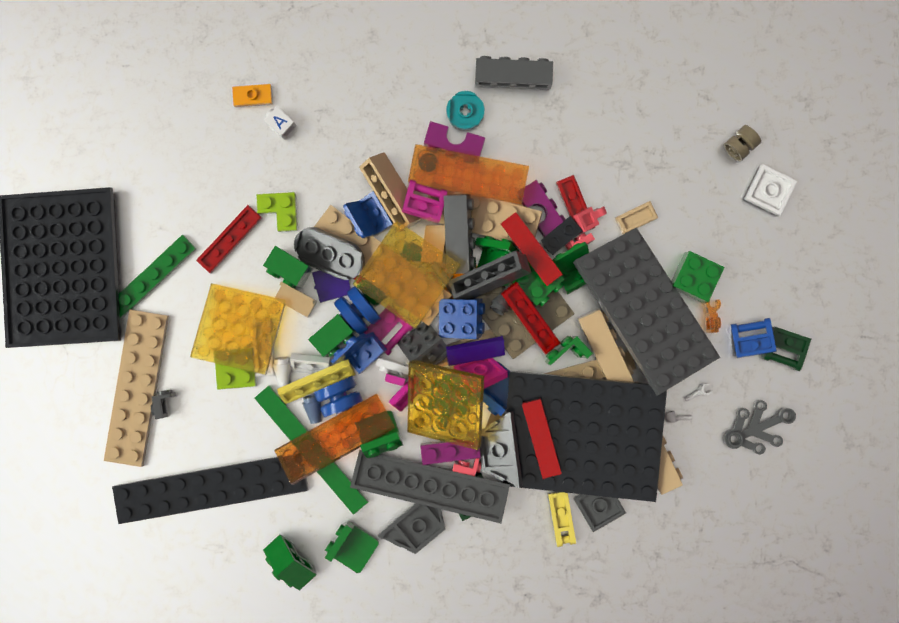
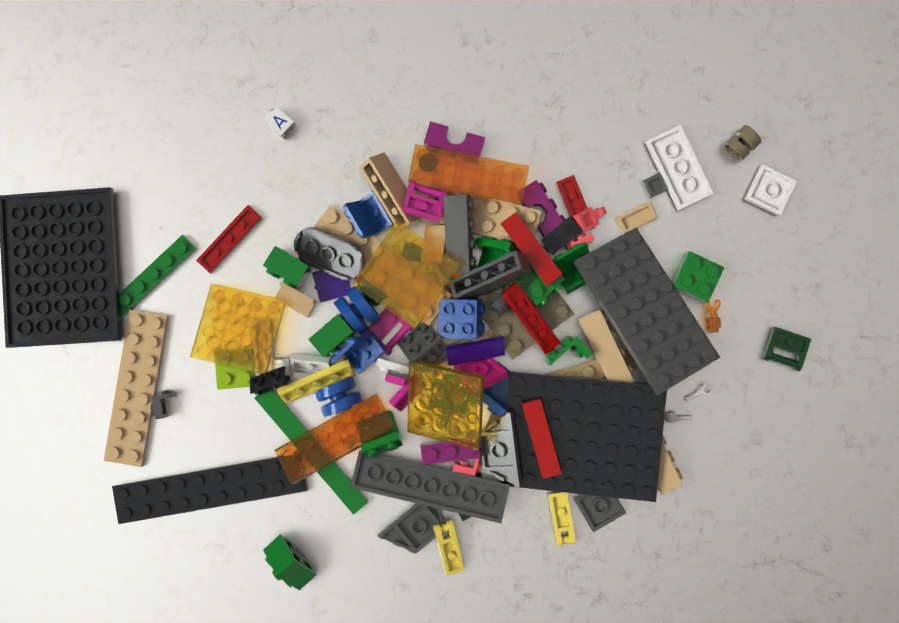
light orange plate [232,84,273,107] -> none
lime plate [256,192,298,232] -> none
sand blue cone [302,394,322,424] -> none
green bracket [325,521,379,573] -> none
teal plate [446,91,485,130] -> none
dark grey brick [475,56,553,89] -> none
dark grey plant [724,400,796,455] -> none
blue plate [731,318,777,358] -> none
none -> black hinge [250,366,291,395]
none -> light yellow plate [433,520,465,576]
none -> dark grey tile [642,173,668,198]
none -> white plate [645,125,714,210]

